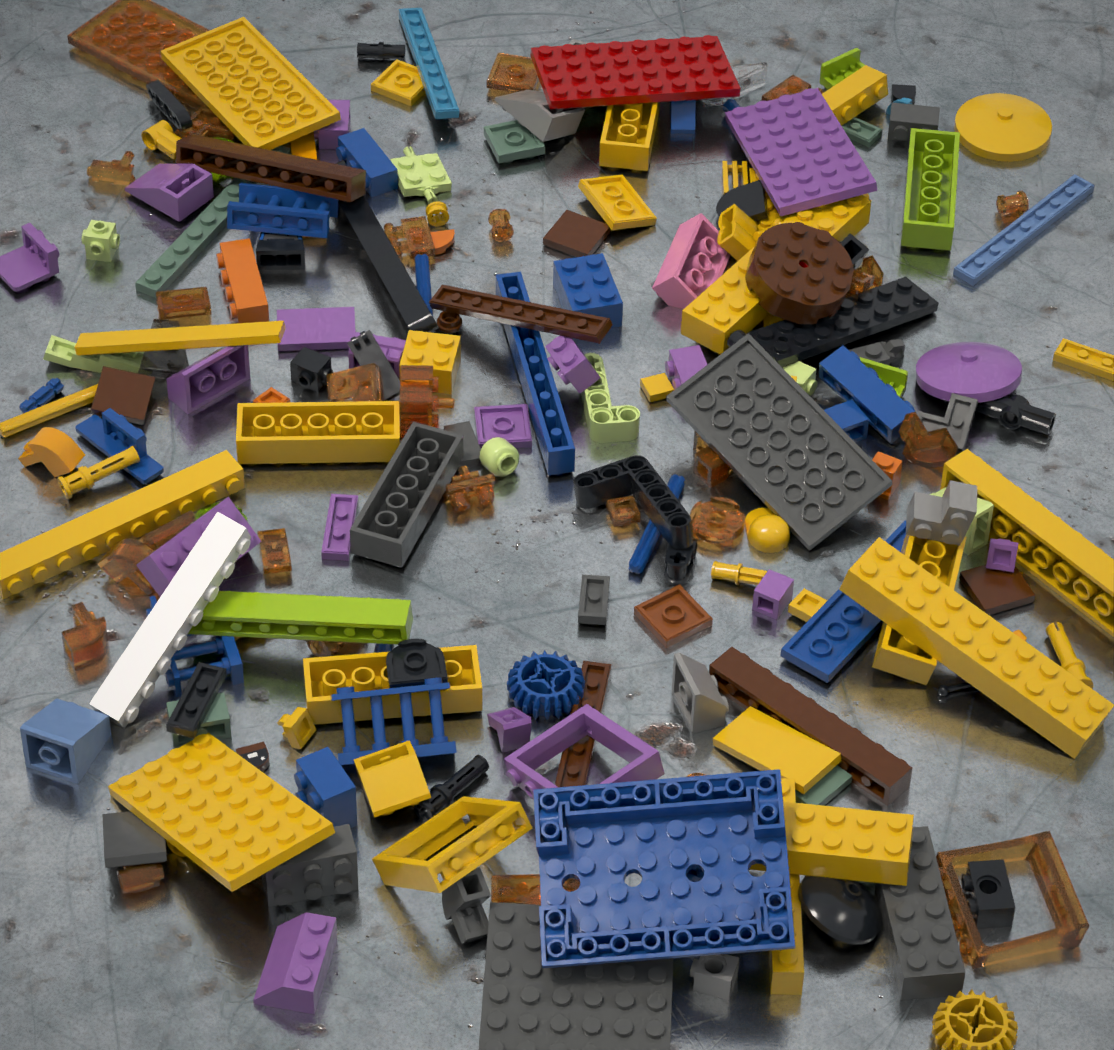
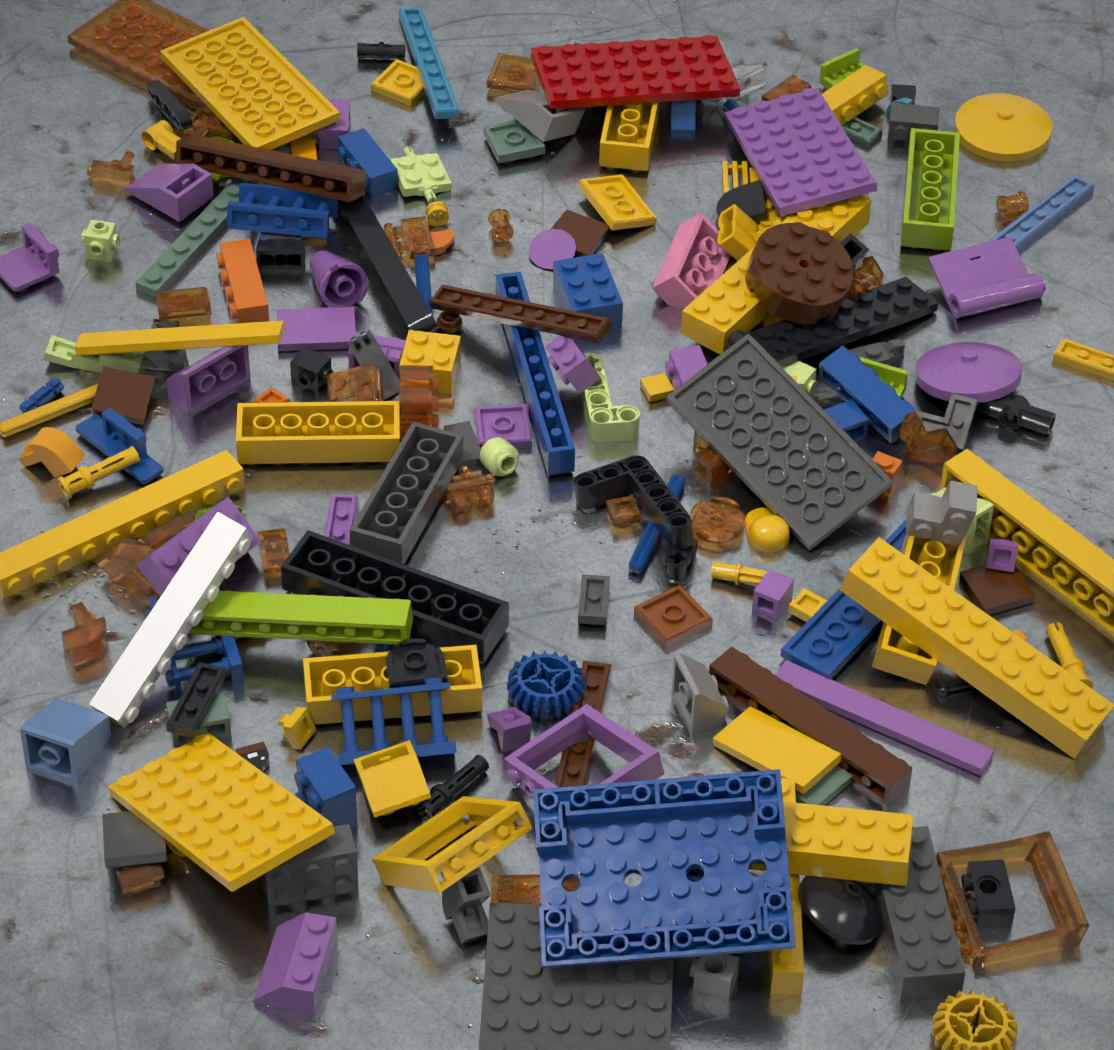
none -> black brick [281,530,509,663]
none -> medium lavender cone [310,250,369,308]
none -> medium lavender sticker [529,229,576,269]
none -> medium lavender tile [775,660,994,776]
none -> medium lavender door [928,237,1046,319]

